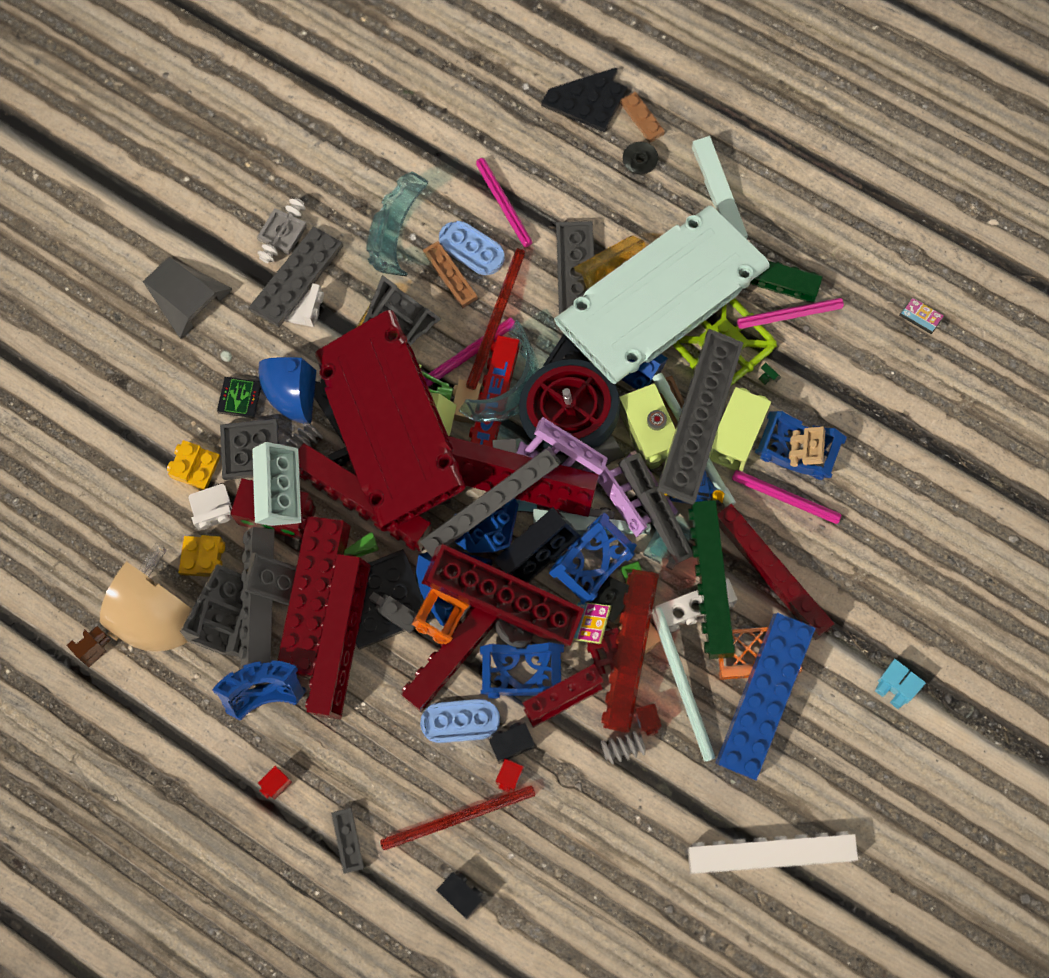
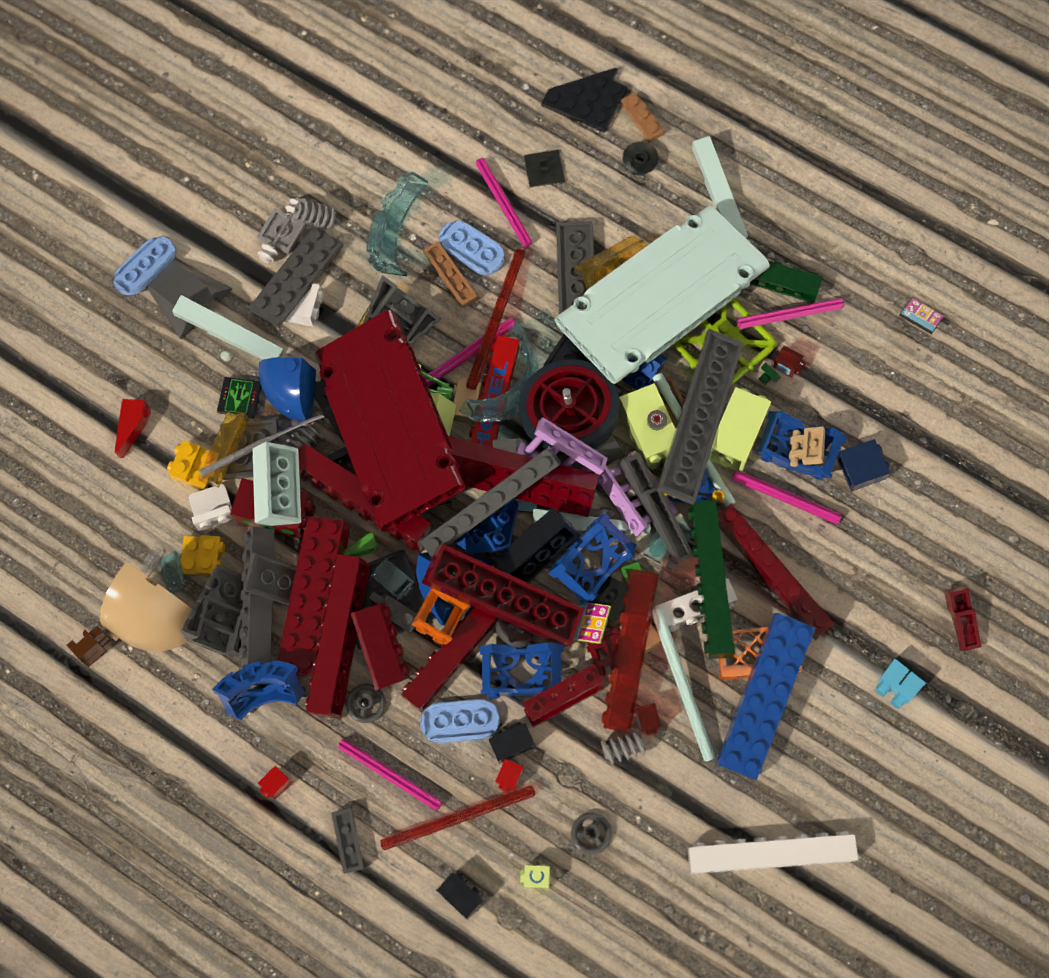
none -> light blue tile [113,236,176,295]
none -> red slope [114,399,151,458]
none -> clear light blue piece [160,551,186,594]
none -> light aqua slope [172,295,283,360]
none -> clear yellow panel [198,412,249,488]
none -> light grey piece [199,414,324,477]
none -> light grey piece [293,198,334,229]
none -> dark pink axle [338,739,442,811]
none -> dark grey piece [346,684,386,723]
none -> dark red slope [351,602,410,691]
none -> clear light blue piece [370,558,414,600]
none -> yellowish green brick [520,865,550,889]
none -> pearl dark grey piece [524,150,565,188]
none -> dark grey piece [571,813,612,854]
none -> clear red brick [773,345,804,378]
none -> dark blue brick [836,439,891,492]
none -> dark red slope [944,586,982,652]

